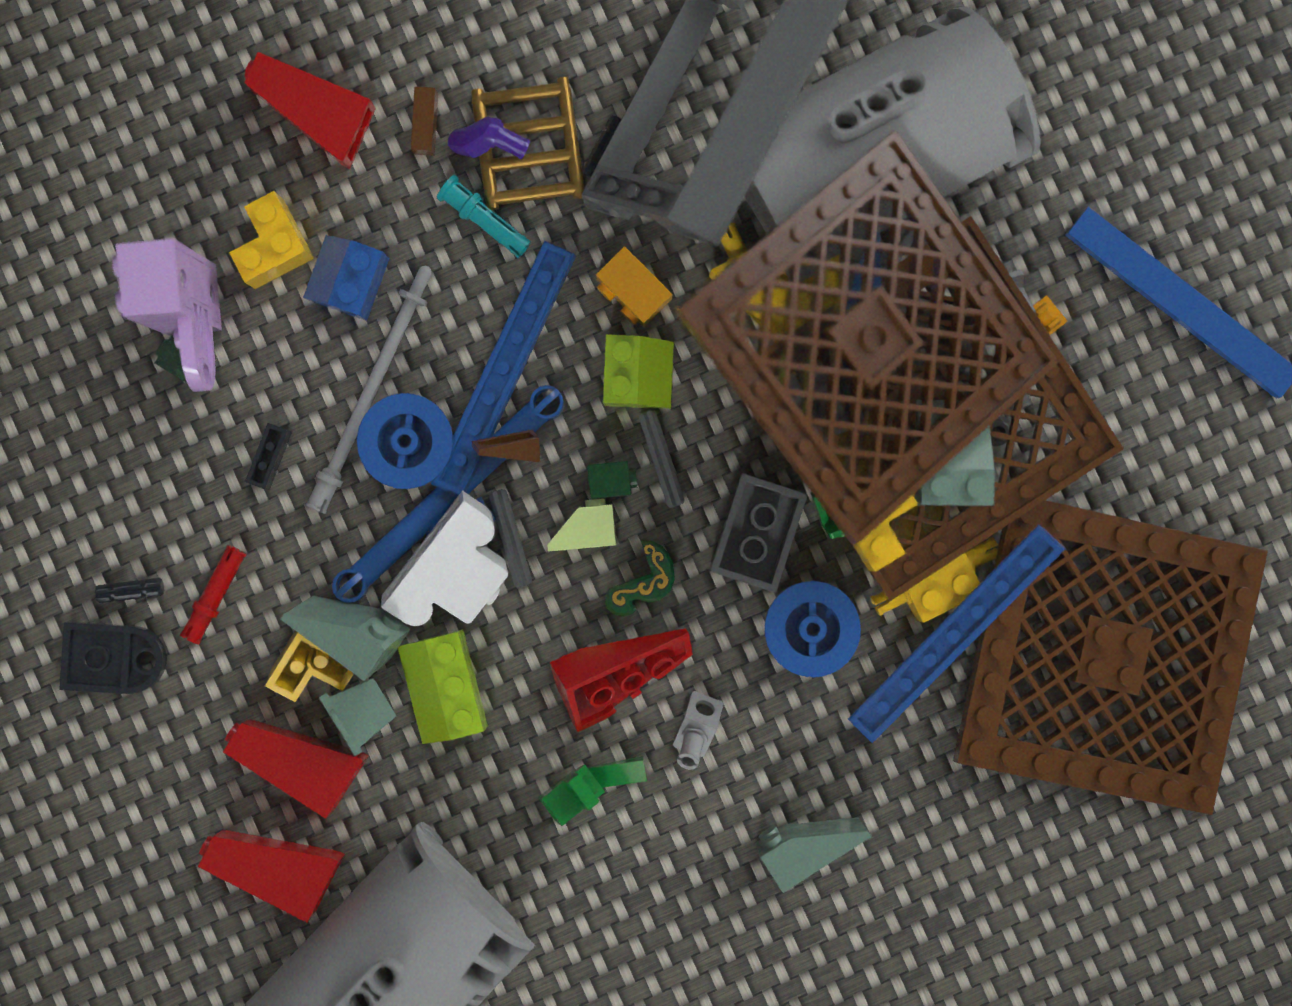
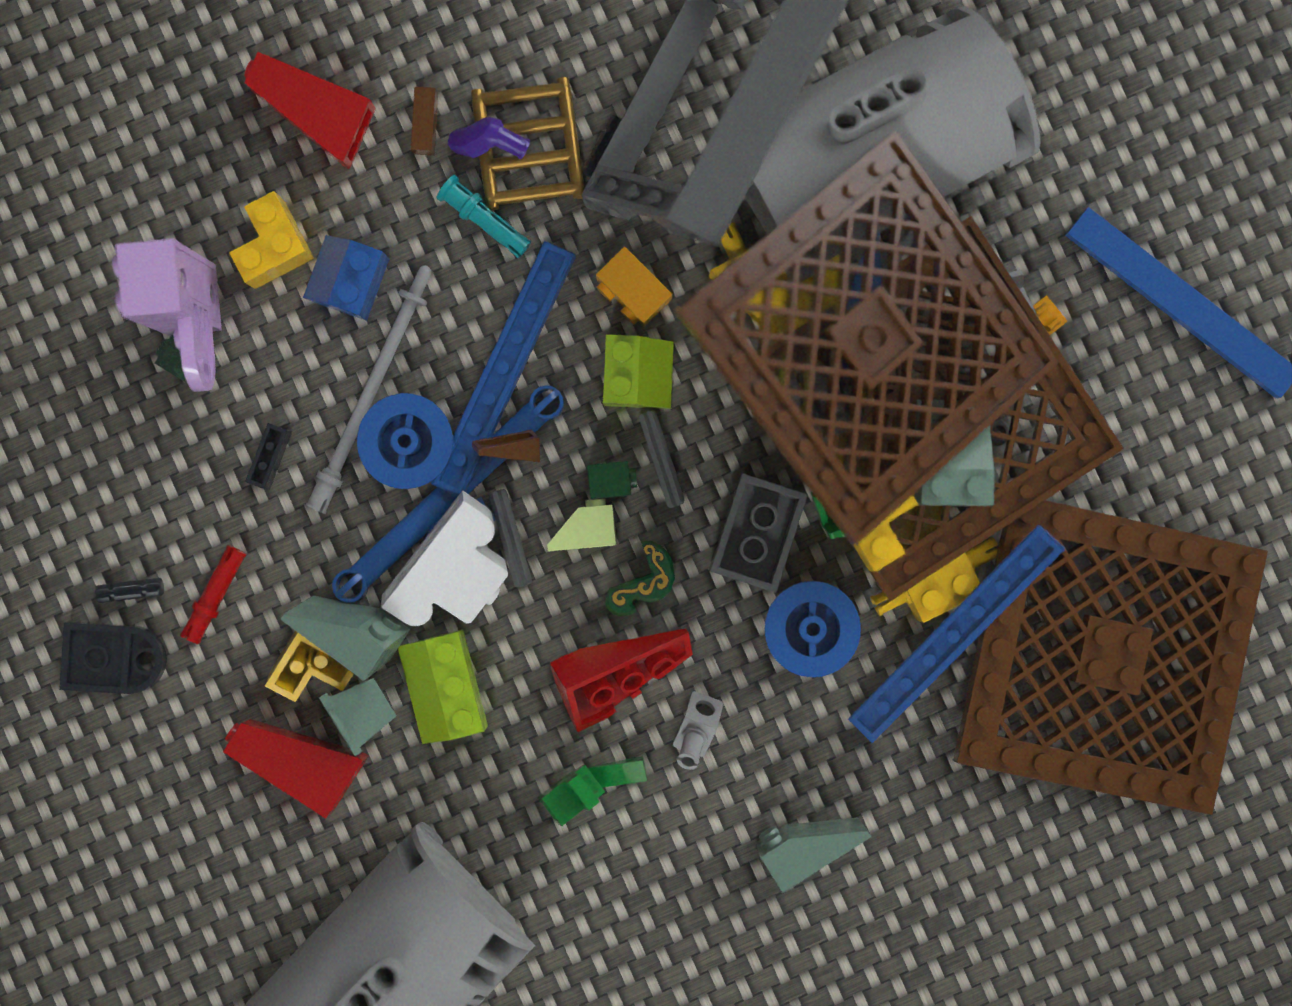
red slope [198,829,345,923] -> none

